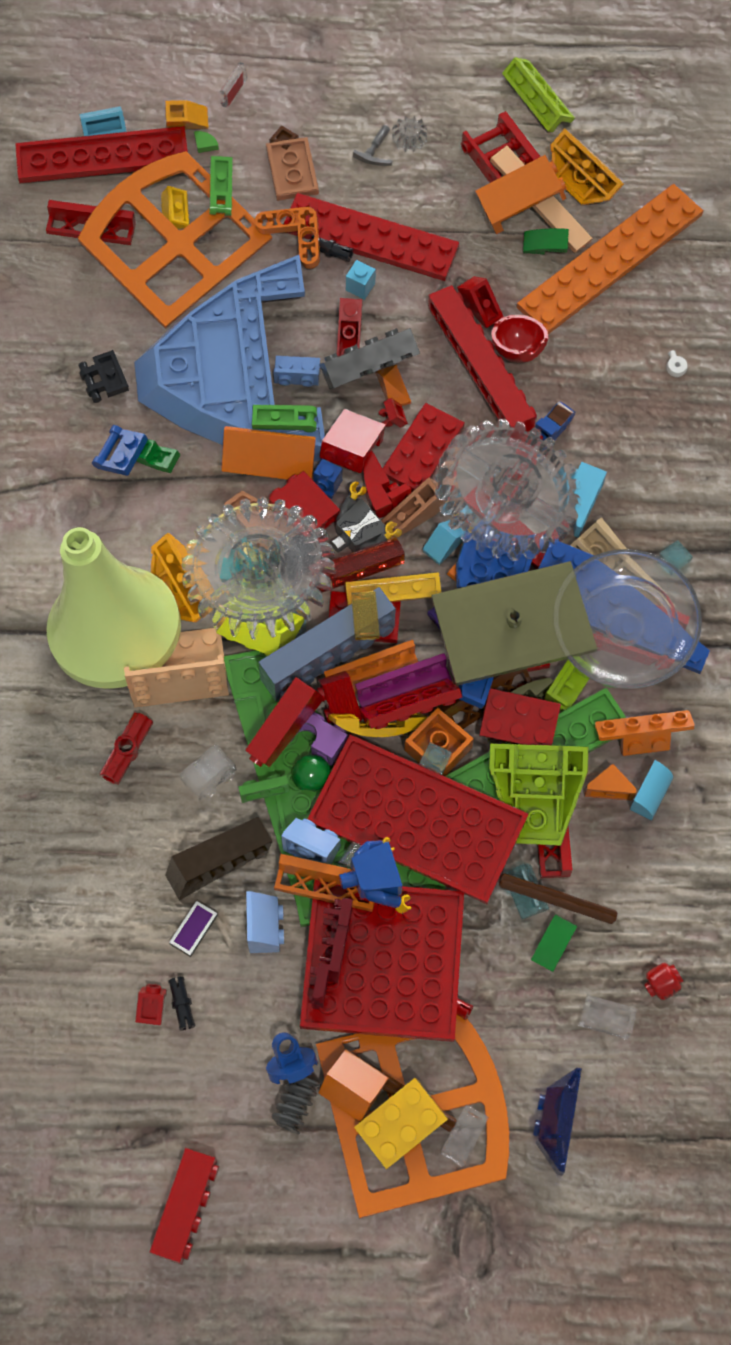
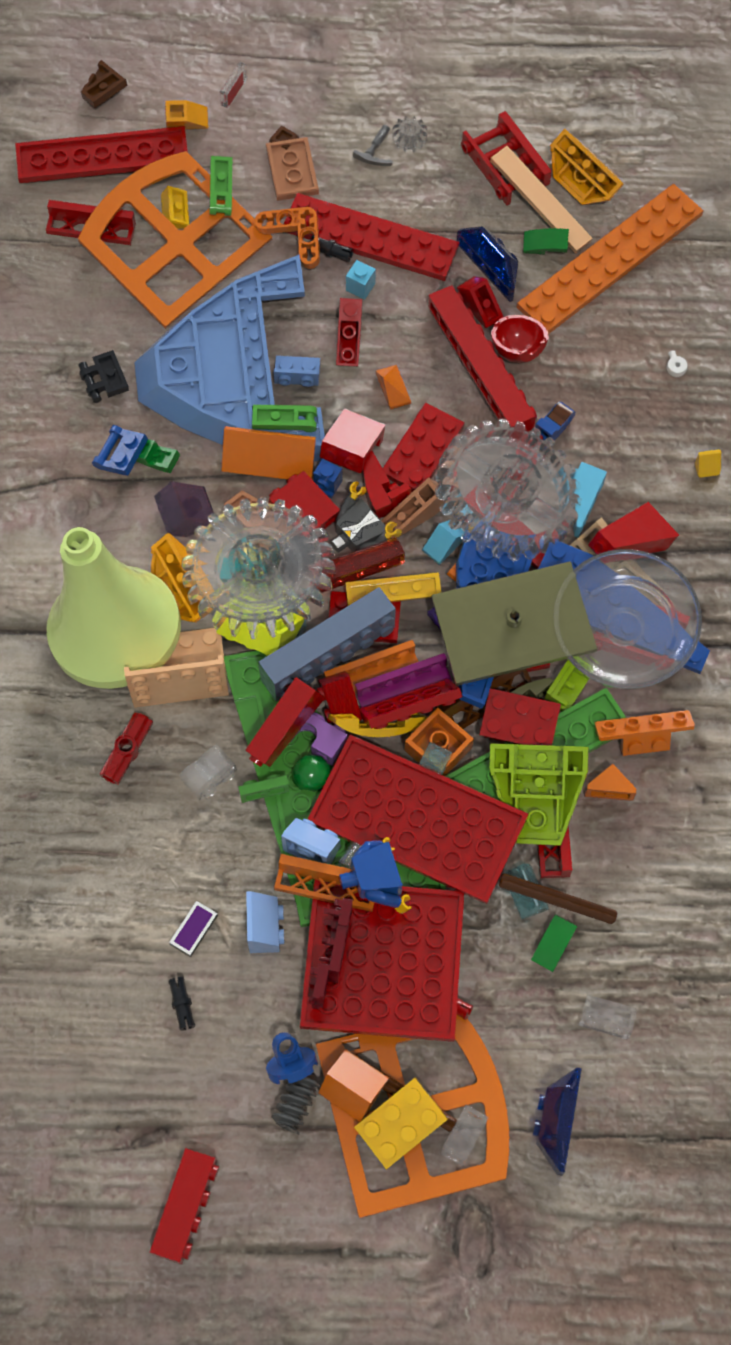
medium azure brick [79,106,127,136] -> none
red bracket [135,984,167,1026] -> none
dark brown wedge [165,817,273,900] -> none
bright green tile [194,131,219,153] -> none
dark grey wedge [320,328,420,389] -> none
clear yellow tile [351,591,380,641] -> none
red tile [378,398,408,428] -> none
orange panel [475,155,567,234] -> none
lime fence [502,57,575,132] -> none
medium azure brick [630,760,673,821] -> none
red head [644,962,684,1001] -> none
clear light blue plate [659,540,693,573] -> none
none -> reddish brown wing [81,60,127,108]
none -> clear purple slope [154,481,219,537]
none -> clear blue wedge [456,226,518,302]
none -> red slope [588,502,679,562]
none -> yellow slope [695,449,721,478]

